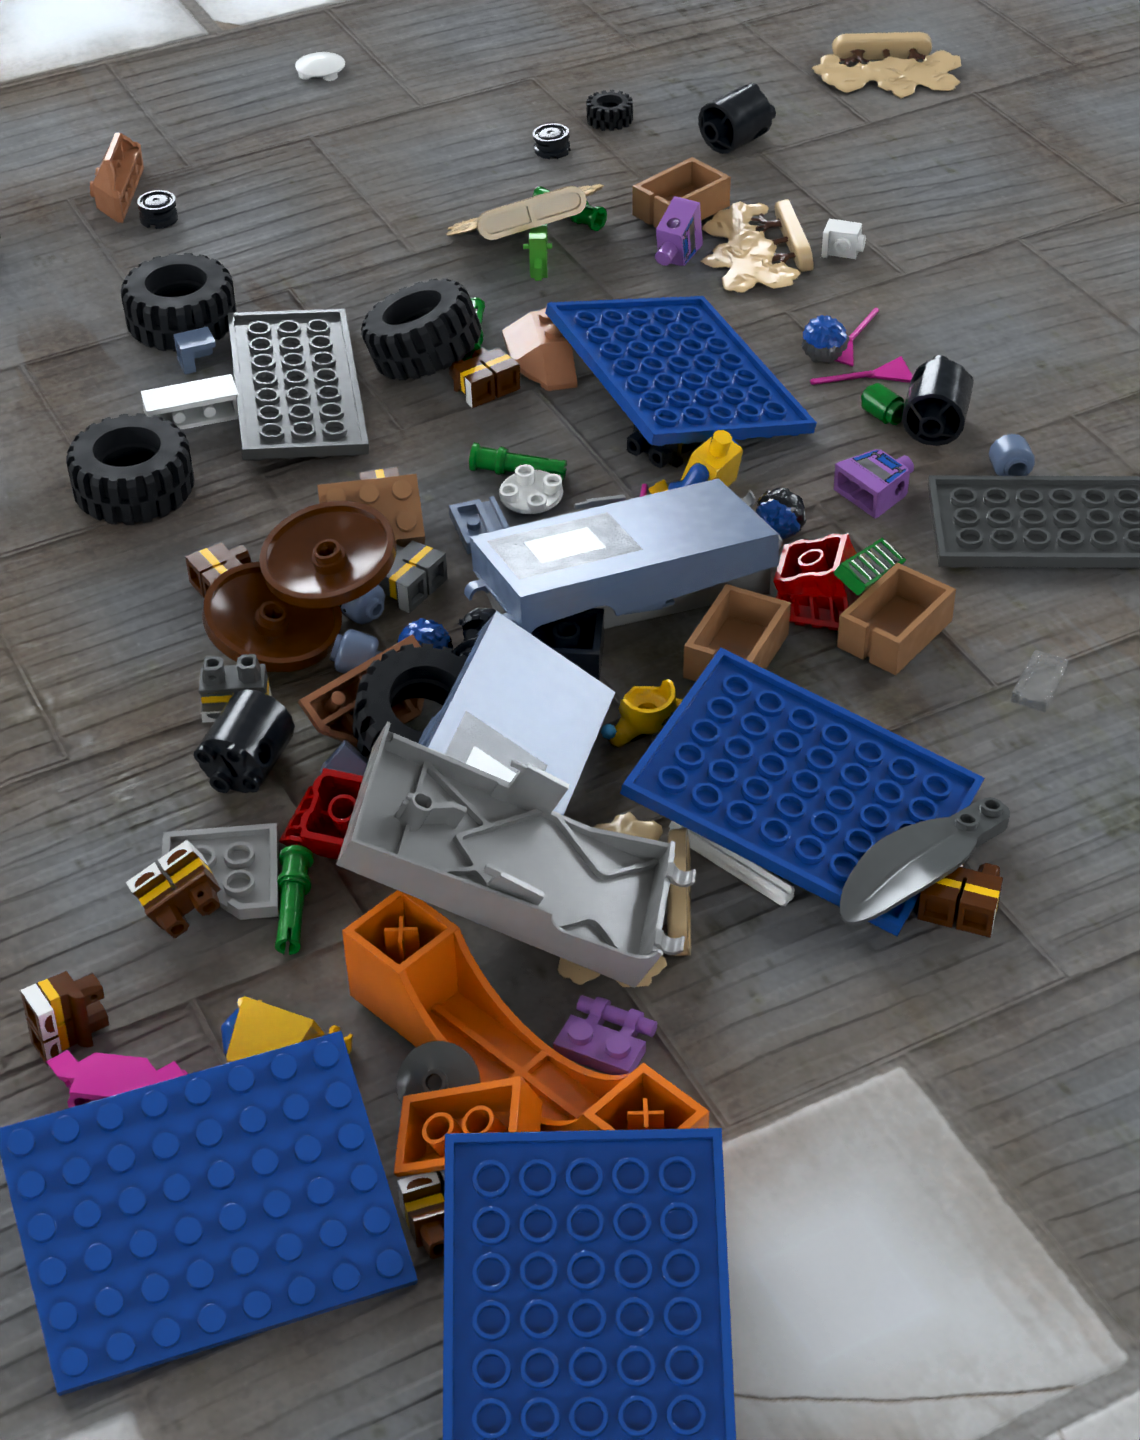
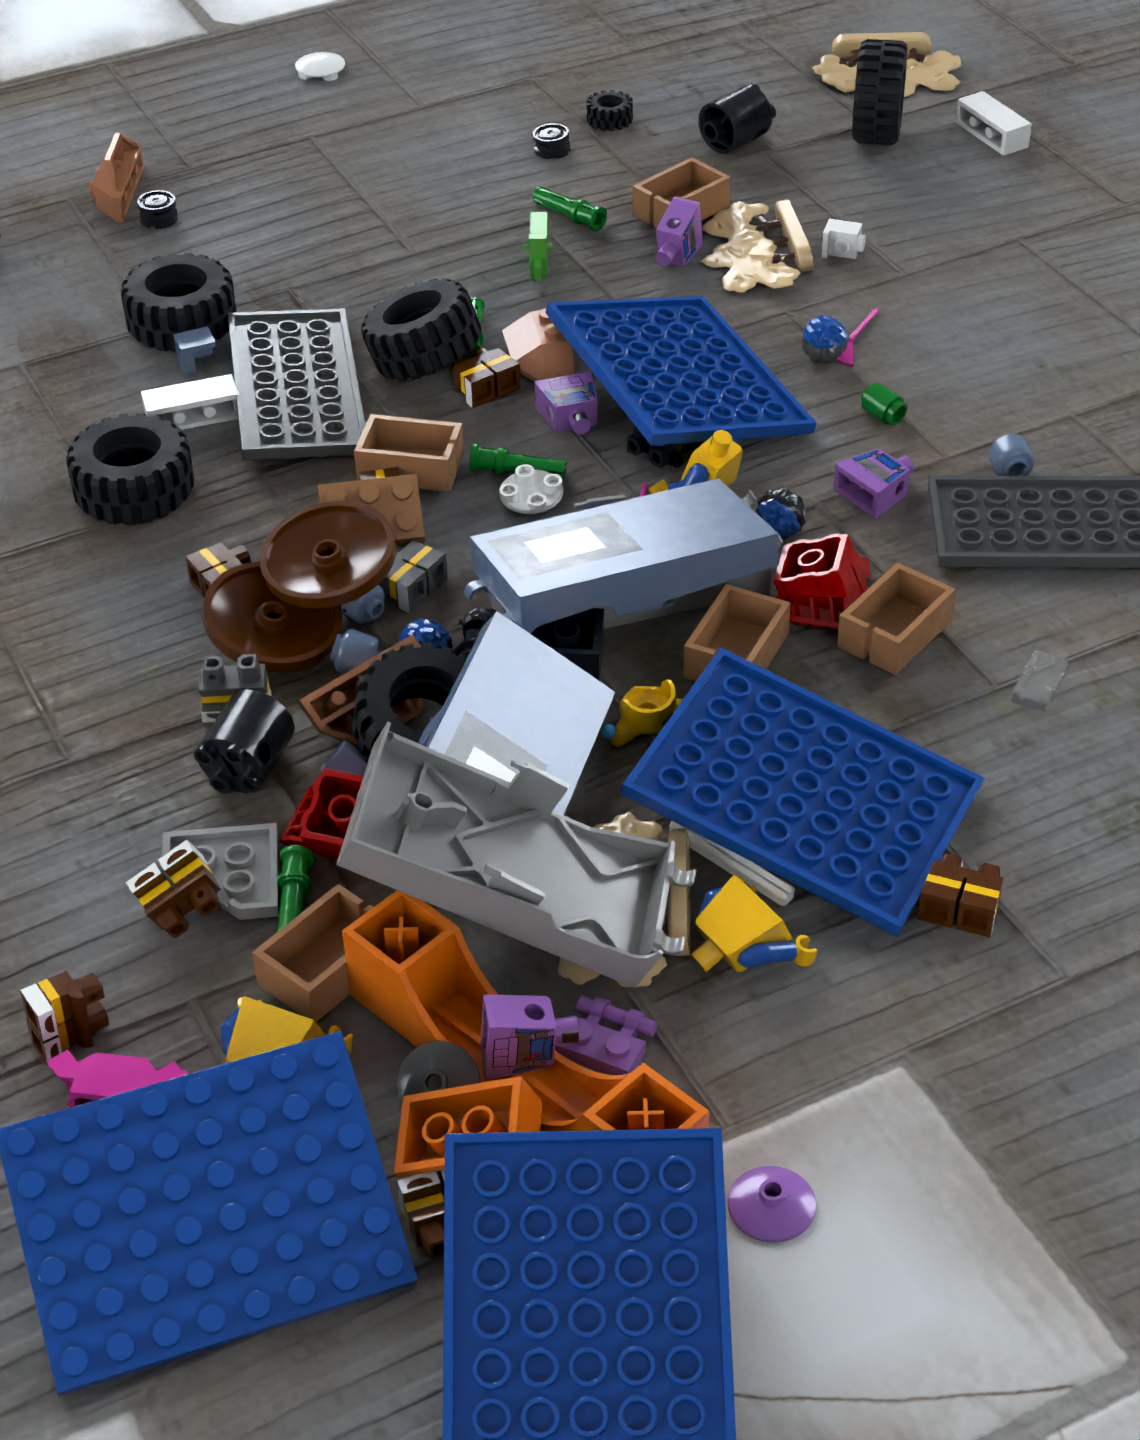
tan plant [446,184,604,240] -> none
sand blue plate [449,496,509,554] -> none
dark pink piece [810,356,912,385] -> none
tile [834,538,906,596] -> none
dark grey plant [839,797,1010,925] -> none
black cylinder [902,355,974,446] -> none
none -> medium nougat piece [252,884,373,1022]
none -> medium nougat piece [354,414,464,492]
none -> medium lavender torso [480,994,579,1080]
none -> medium lavender torso [535,371,598,434]
none -> yellow torso [690,874,818,973]
none -> medium lavender dish [728,1166,816,1242]
none -> black tyre [852,39,908,145]
none -> white brick [955,91,1032,156]

